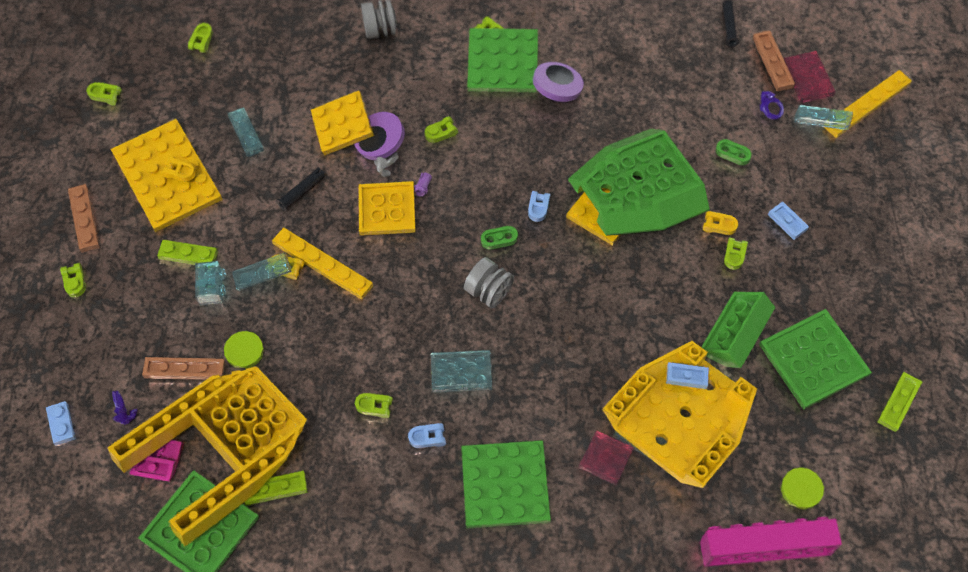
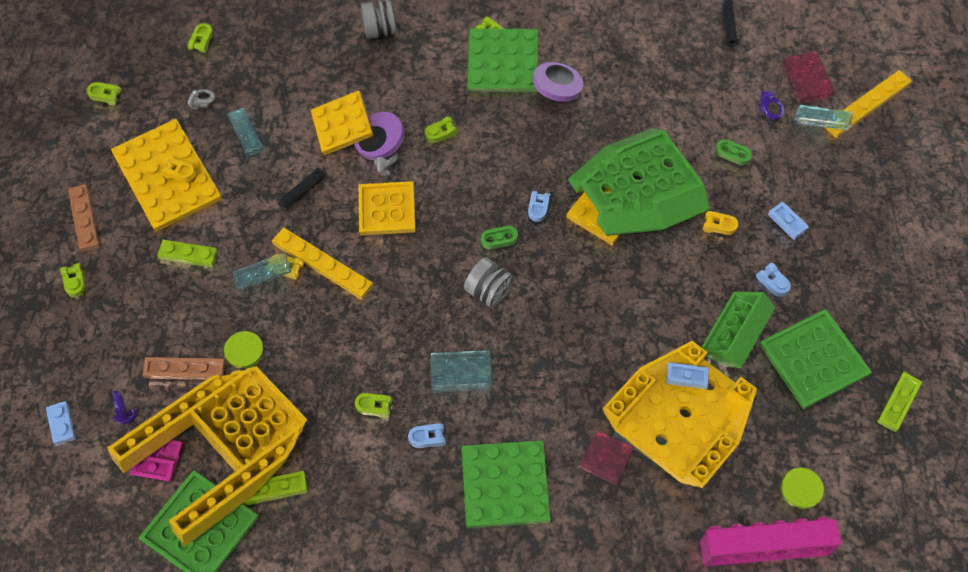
clear light blue brick [195,261,226,306] -> none
medium lavender pin [414,172,432,196] -> none
lime plate [724,237,748,270] -> none
nougat plate [753,30,795,92] -> none
none -> light grey piece [187,89,215,110]
none -> light blue plate [756,263,791,297]

